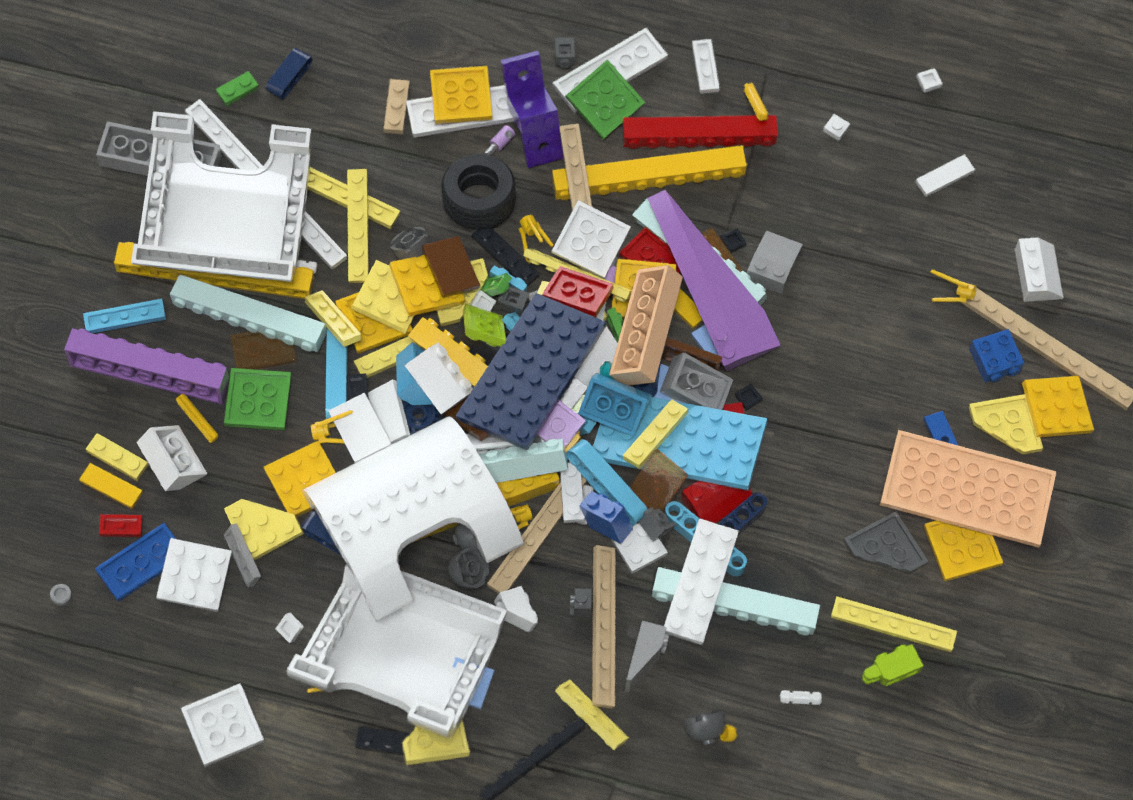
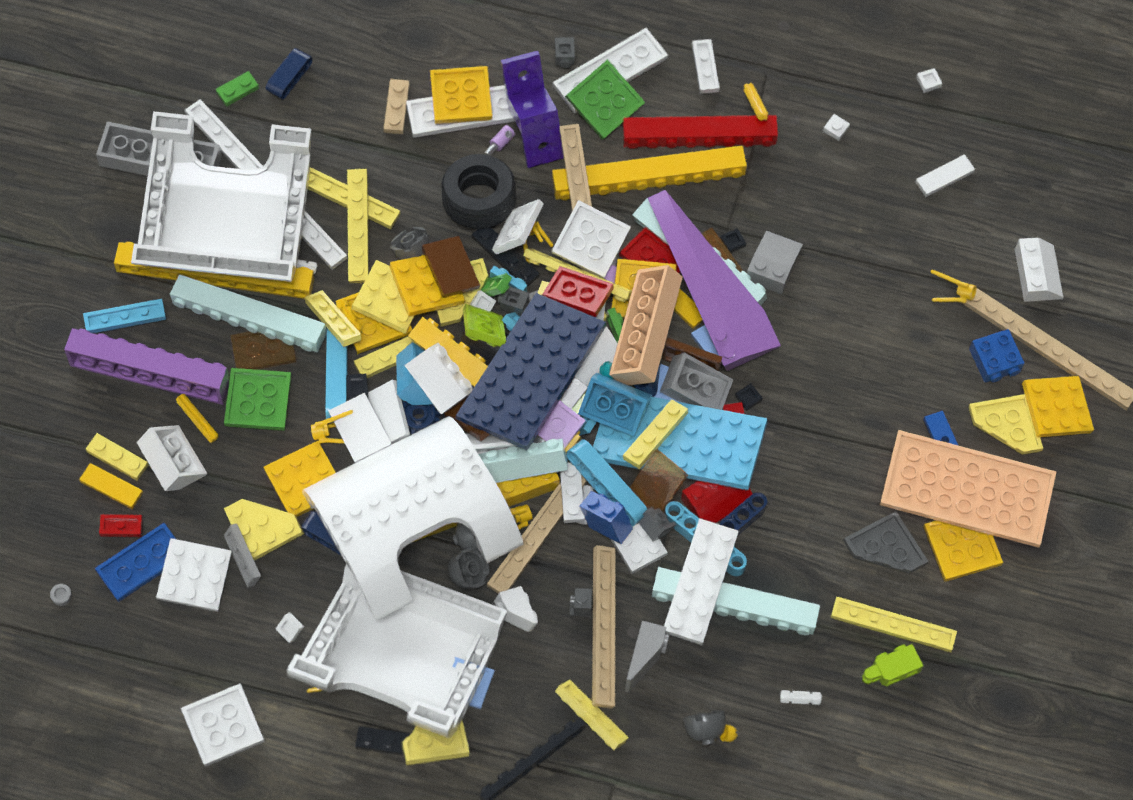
none -> white tile [492,199,543,255]

